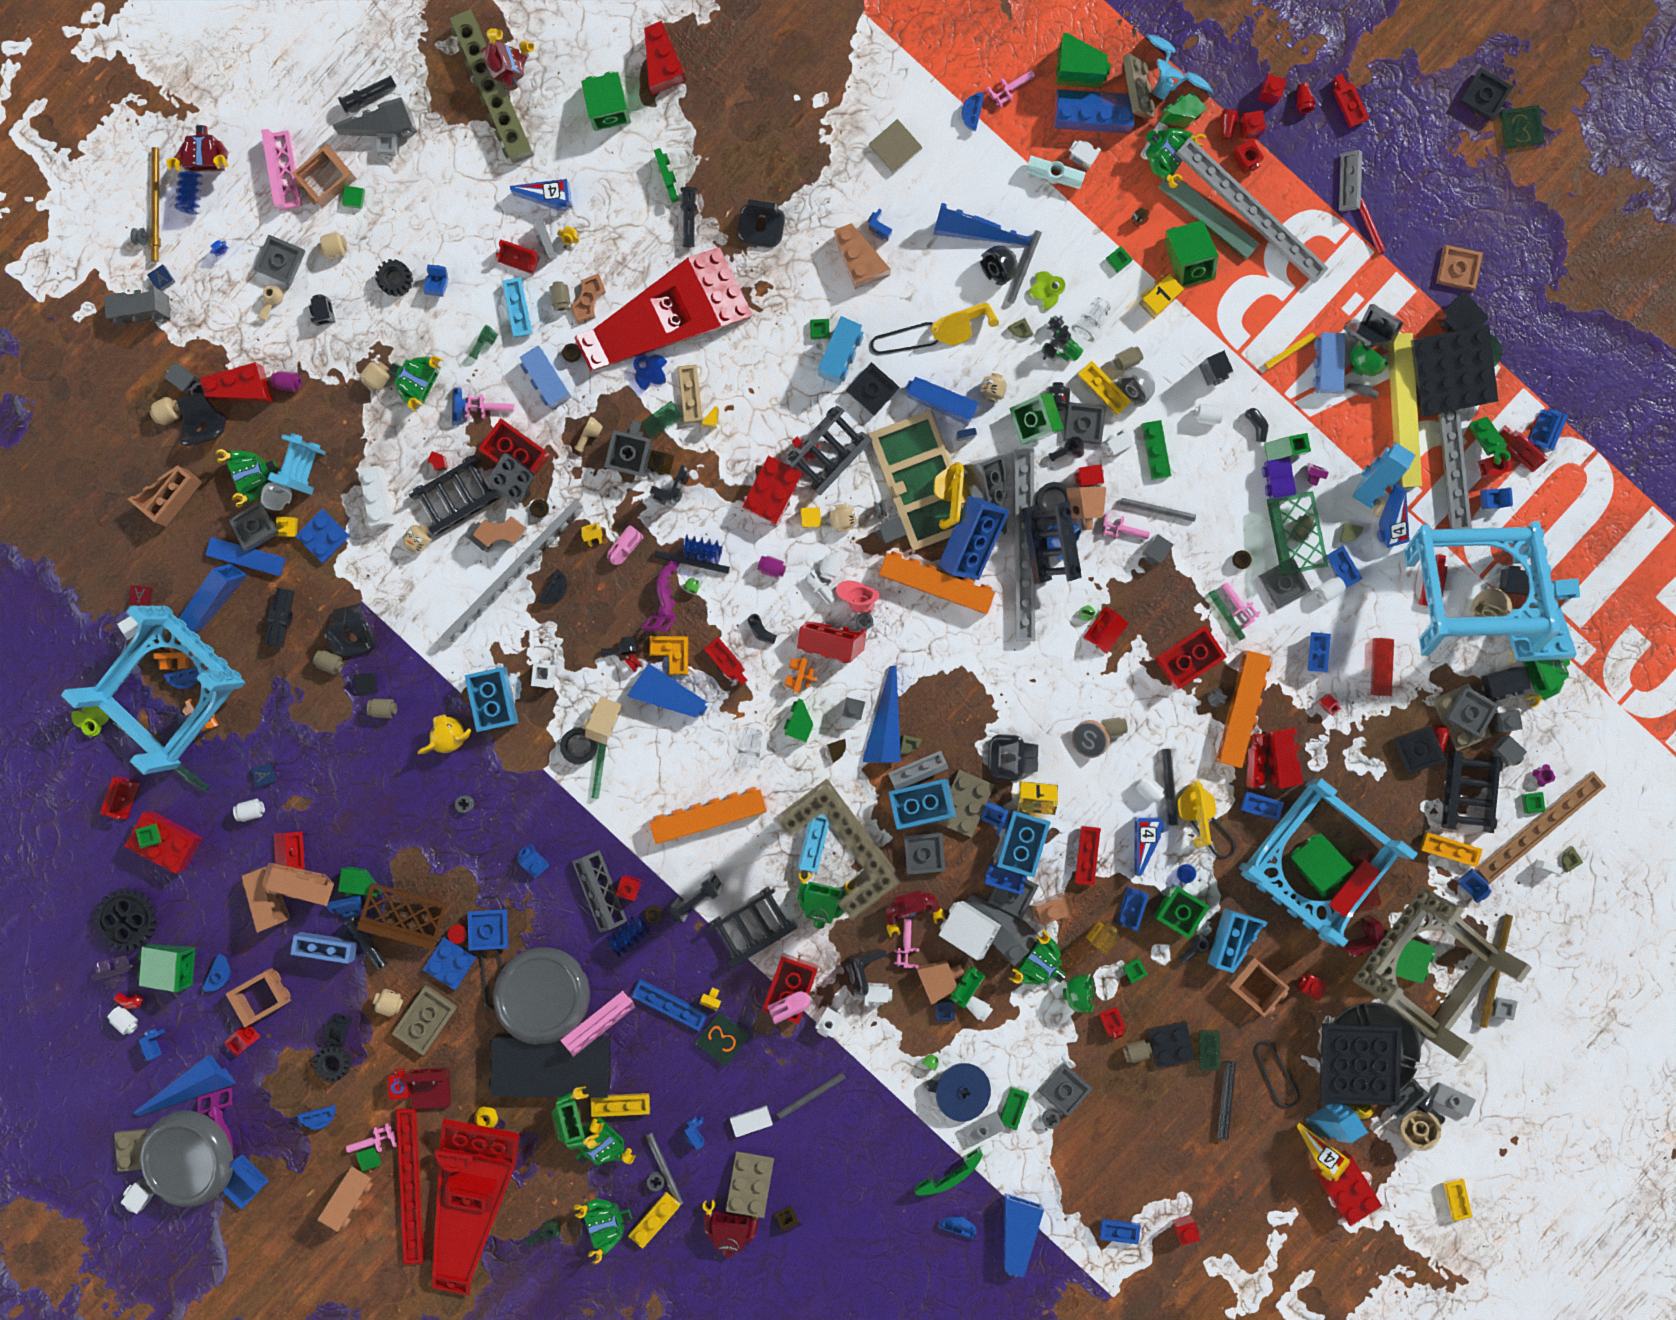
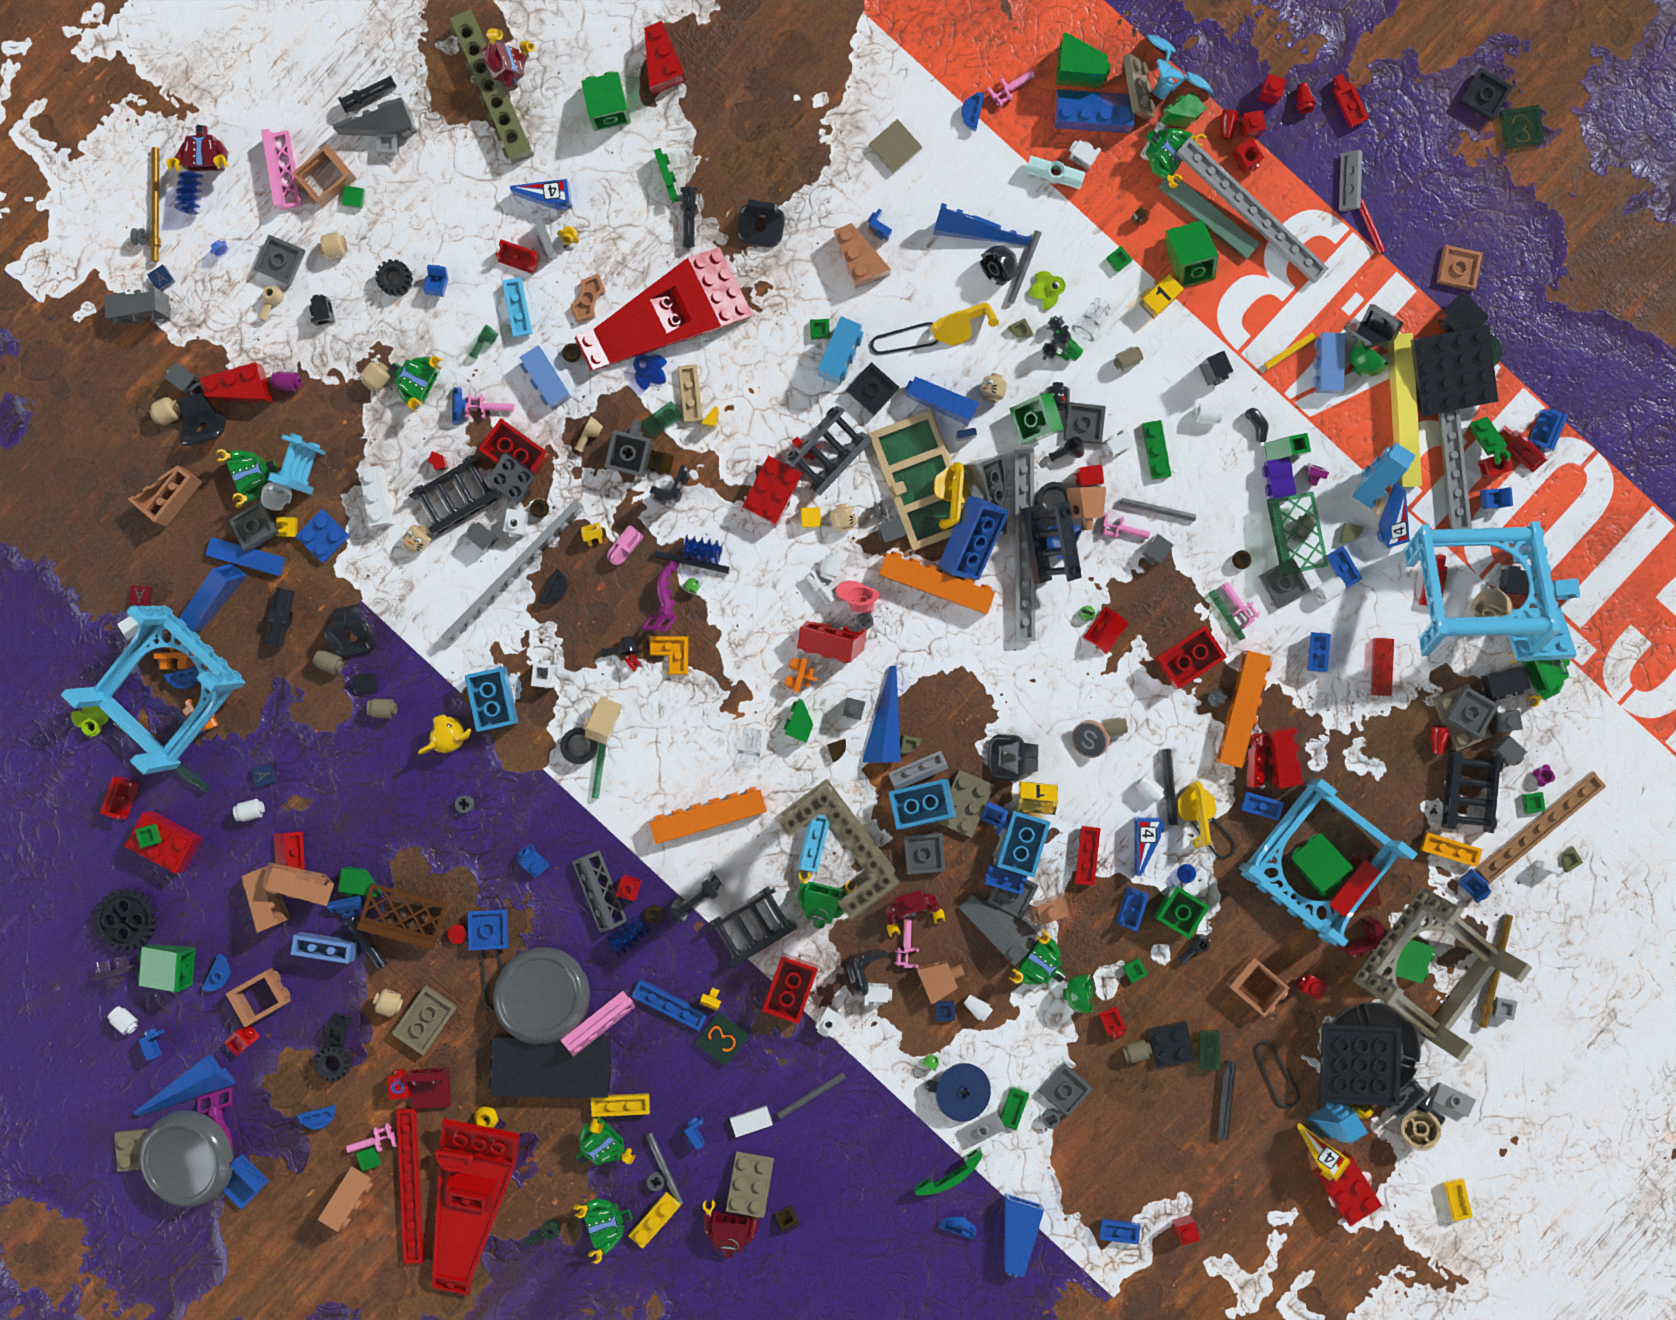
red arm [113,992,144,1009] -> none
white brick [121,1178,155,1214] -> none
blue plate [423,936,477,990] -> none
nougat tile [473,516,528,547] -> none
dark tan brick [549,281,571,311] -> none
green torso [551,1086,601,1149] -> none
blue slope [627,663,708,718] -> none
red hinge [704,637,748,685] -> none
black arm [748,613,777,644] -> none
magenta brick [757,555,787,579] -> none
bright pink arm [768,991,811,1024] -> none
white brick [939,901,1001,960] -> none
green hinge [950,966,985,1008] -> none
yellow plate [1077,361,1132,416] -> none
clear yellow brick [1085,920,1120,955] -> none
light grey cylinder [1116,367,1156,407] -> none
dark azure wedge [1207,908,1268,973] -> none
red piece [1317,694,1341,716] -> none
dark grey bar [1346,383,1379,399] -> none
black plate [1393,725,1446,774] -> none

